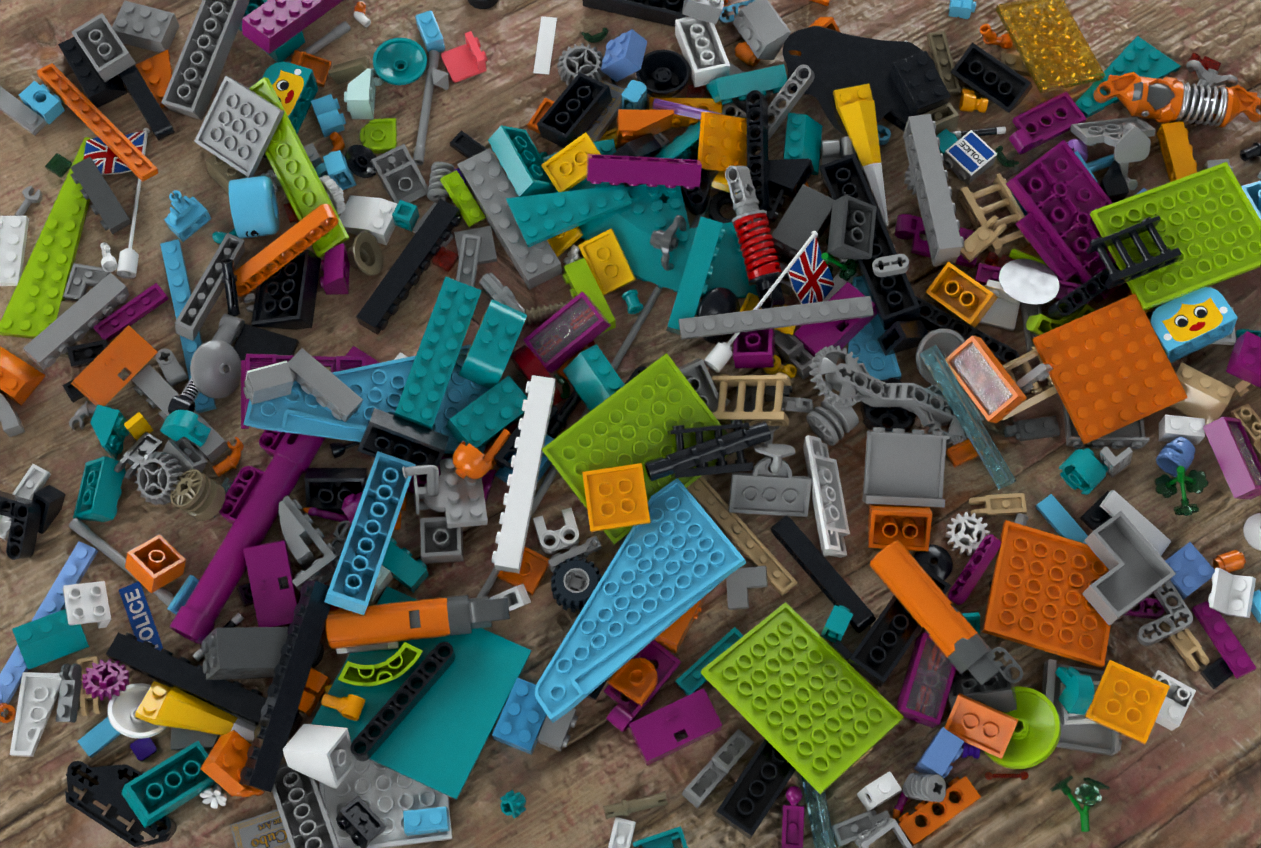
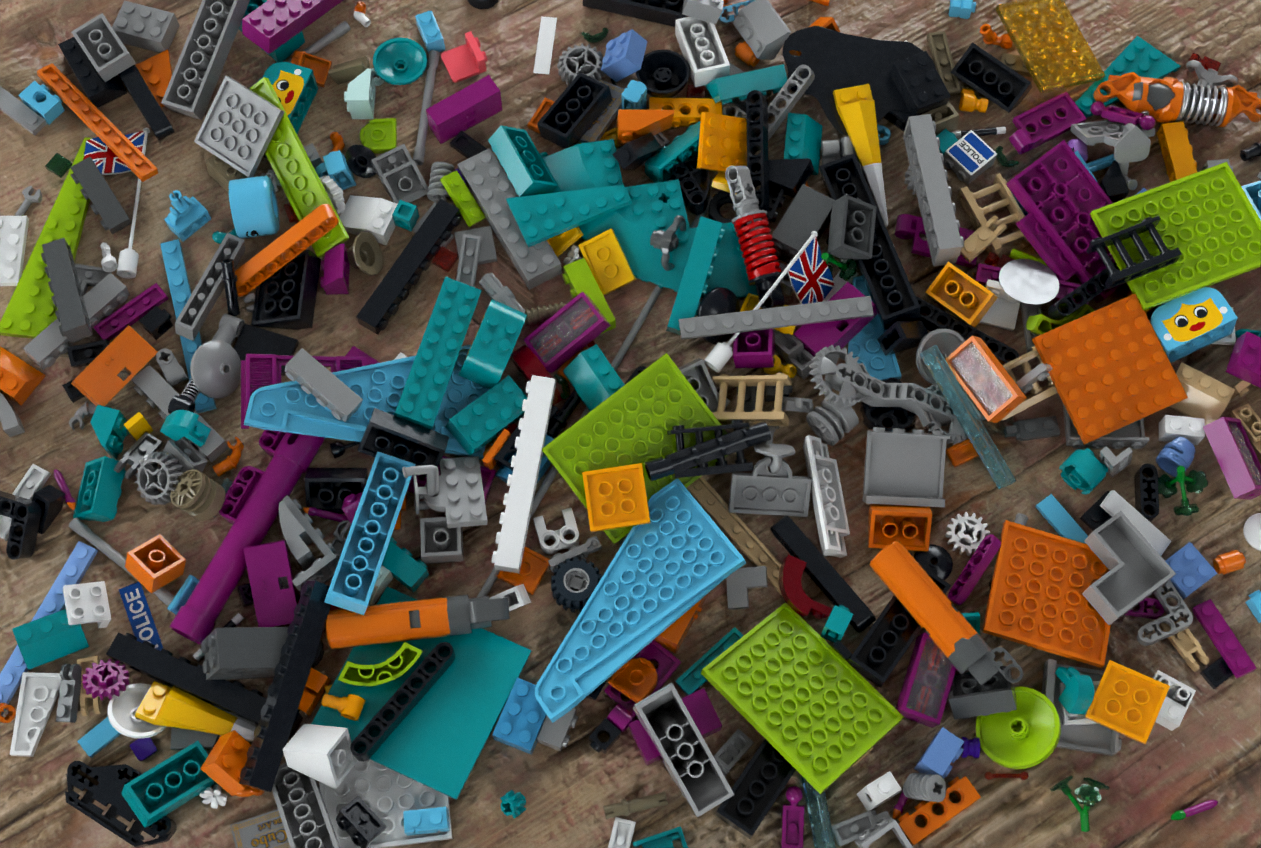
light grey piece [243,361,294,404] -> none
medium azure brick [311,94,346,137] -> none
light grey bar [336,642,399,654] -> none
light grey slope [432,68,449,90] -> none
orange cylinder [452,441,493,479] -> none
yellow plate [541,132,601,192] -> none
magenta brick [586,154,702,189] -> none
teal bush [622,289,644,314] -> none
medium lavender axle [653,98,724,120] -> none
light grey beam [872,254,909,277] -> none
orange plate [944,693,1019,759] -> none
tan hinge [969,493,1027,517] -> none
white bracket [1208,568,1256,618] -> none
none -> dark grey brick [41,238,93,343]
none -> magenta piece [54,469,76,510]
none -> black brick [139,306,174,340]
none -> magenta brick [426,75,503,144]
none -> black brick [589,718,621,754]
none -> light grey piece [633,683,735,817]
none -> dark red arch [779,554,832,619]
none -> magenta plate [1090,101,1155,130]
none -> black beam [1134,463,1159,522]
none -> magenta piece [1171,800,1218,820]

